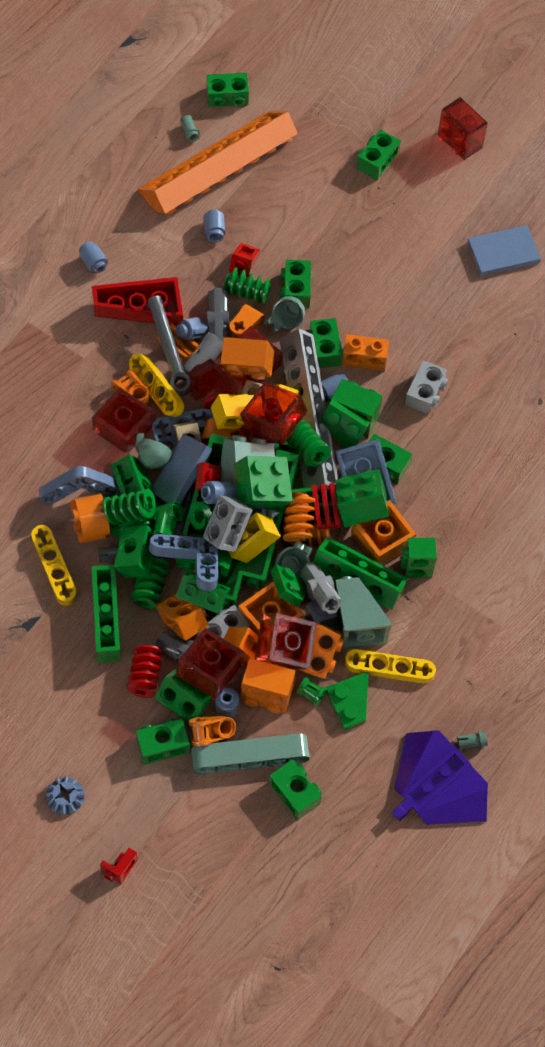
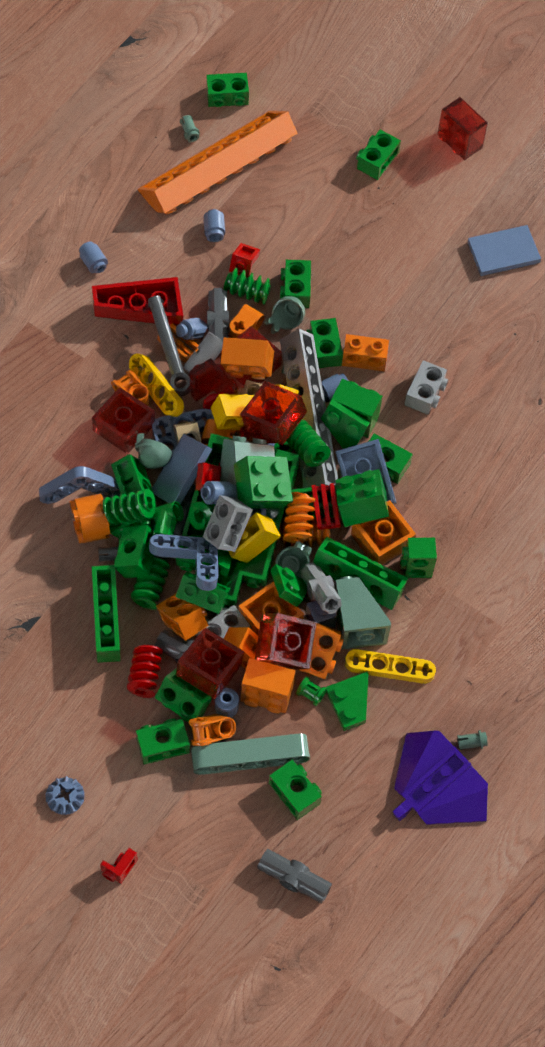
yellow beam [31,525,77,606] -> none
none -> dark grey piece [257,849,332,904]

